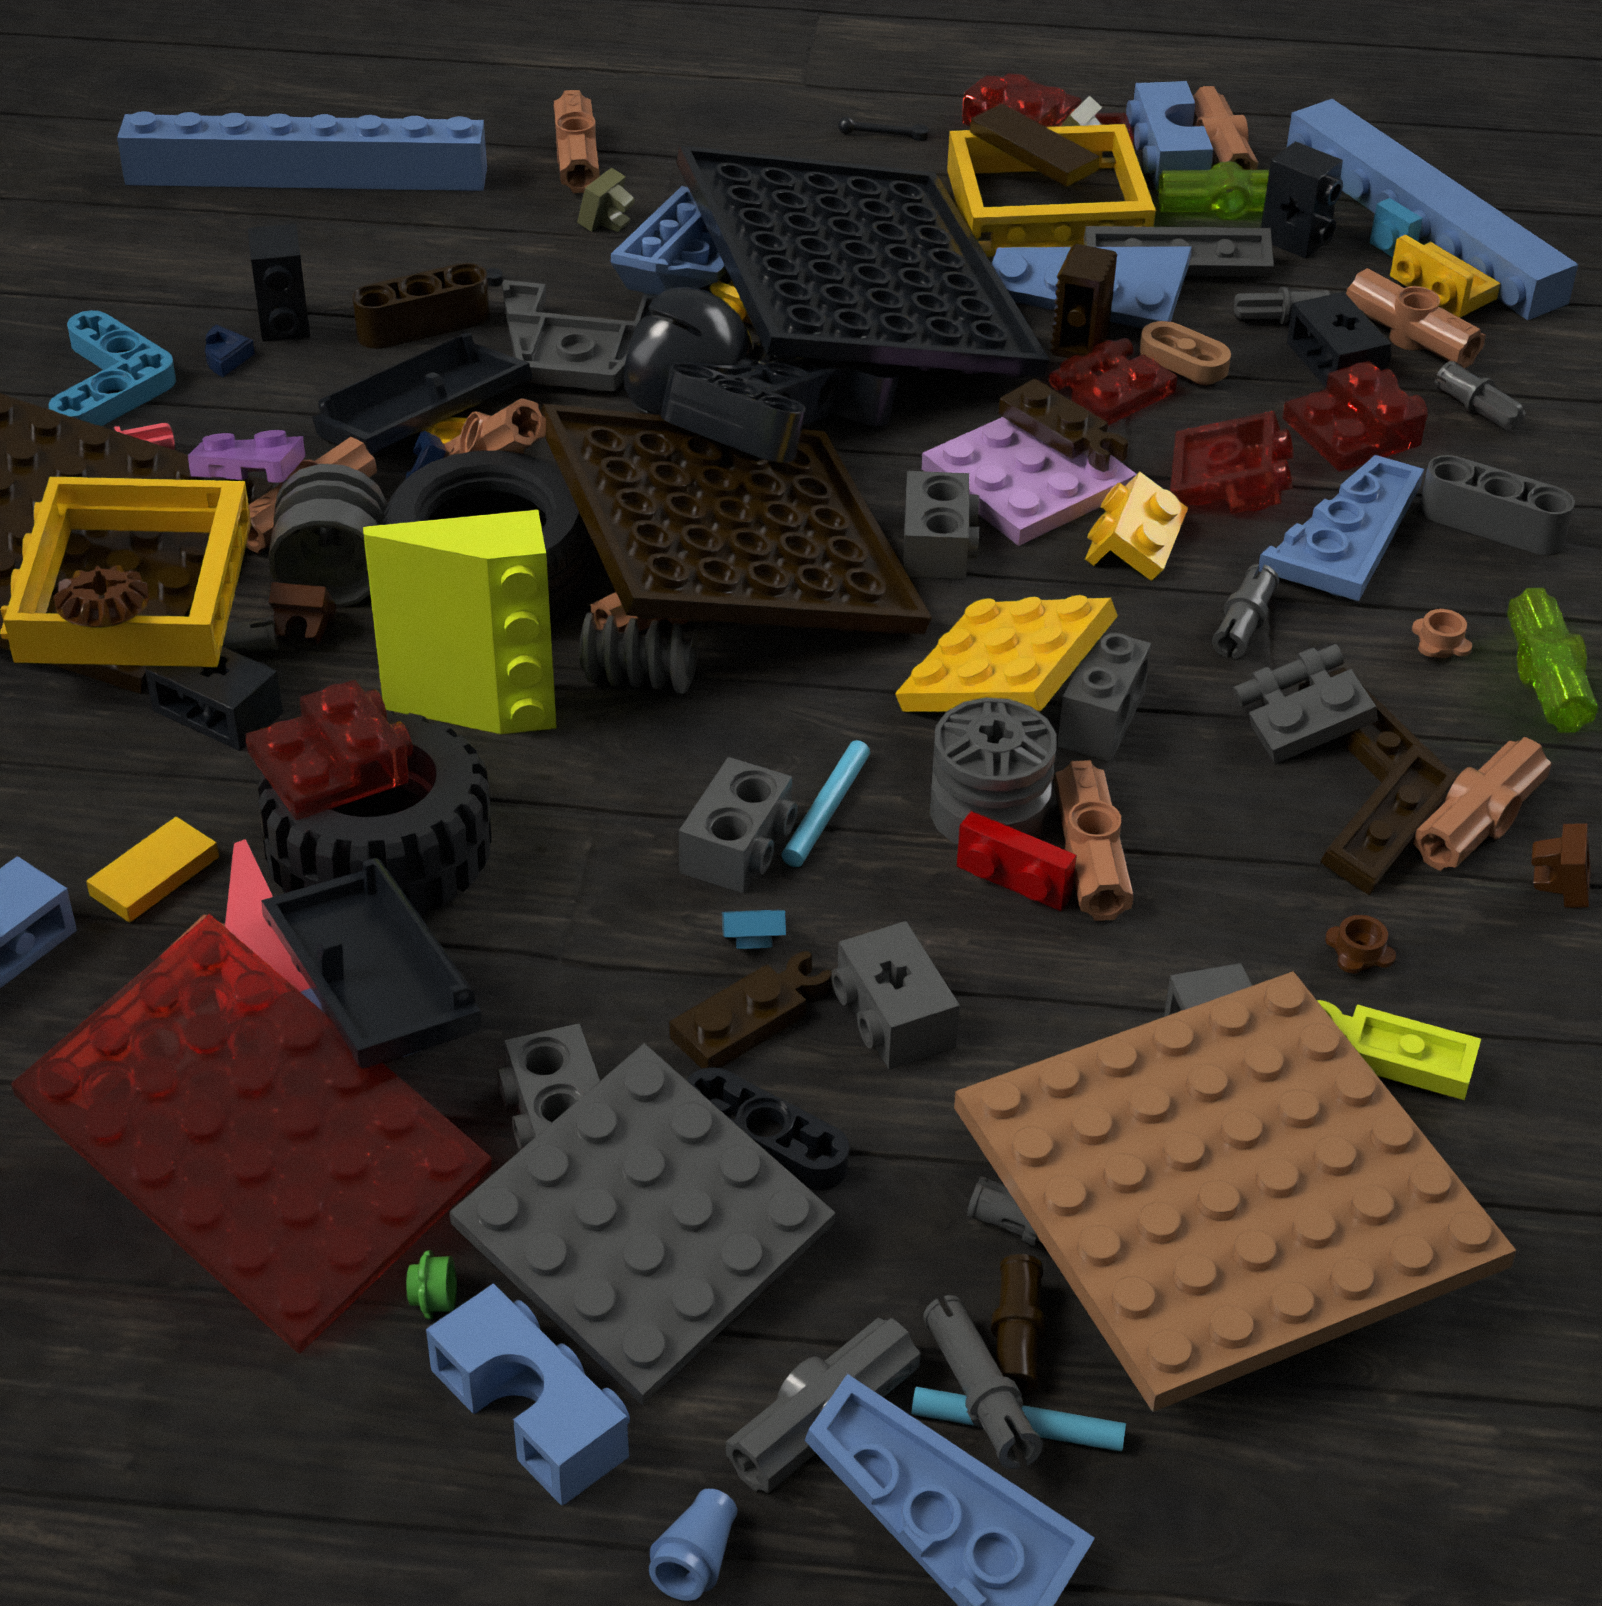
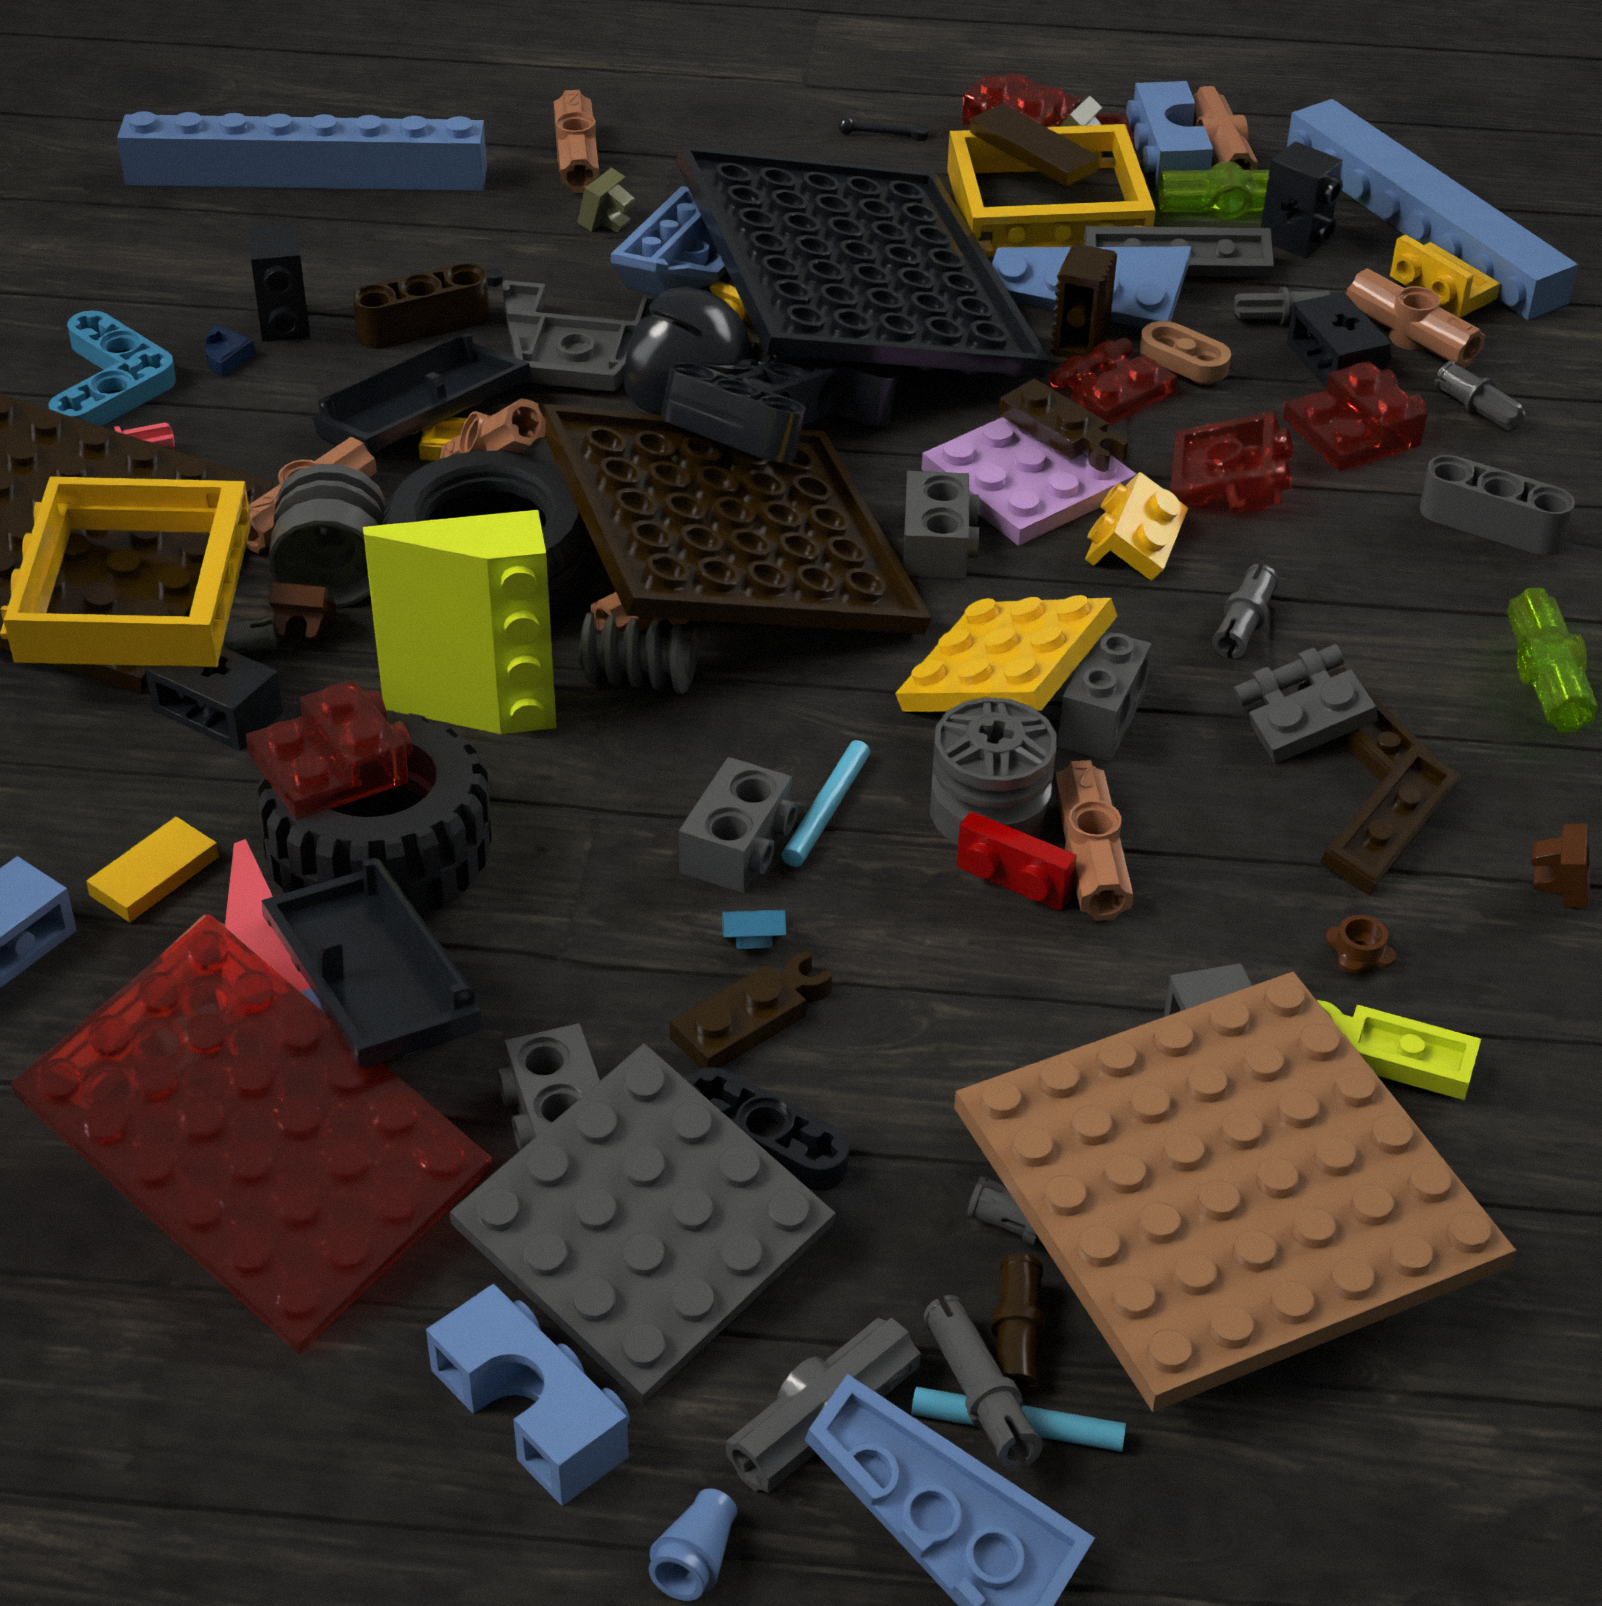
reddish brown gear [54,565,149,628] -> none
medium lavender wing [188,430,306,483] -> none
dark blue tile [406,430,446,479] -> none
bright green plate [406,1250,457,1319] -> none
dark grey brick [832,921,960,1069] -> none
medium blue wing [1259,455,1424,601] -> none
dark azure plate [1370,198,1423,257] -> none
nougat plate [1412,609,1472,658] -> none
nougat piece [1413,737,1551,871] -> none

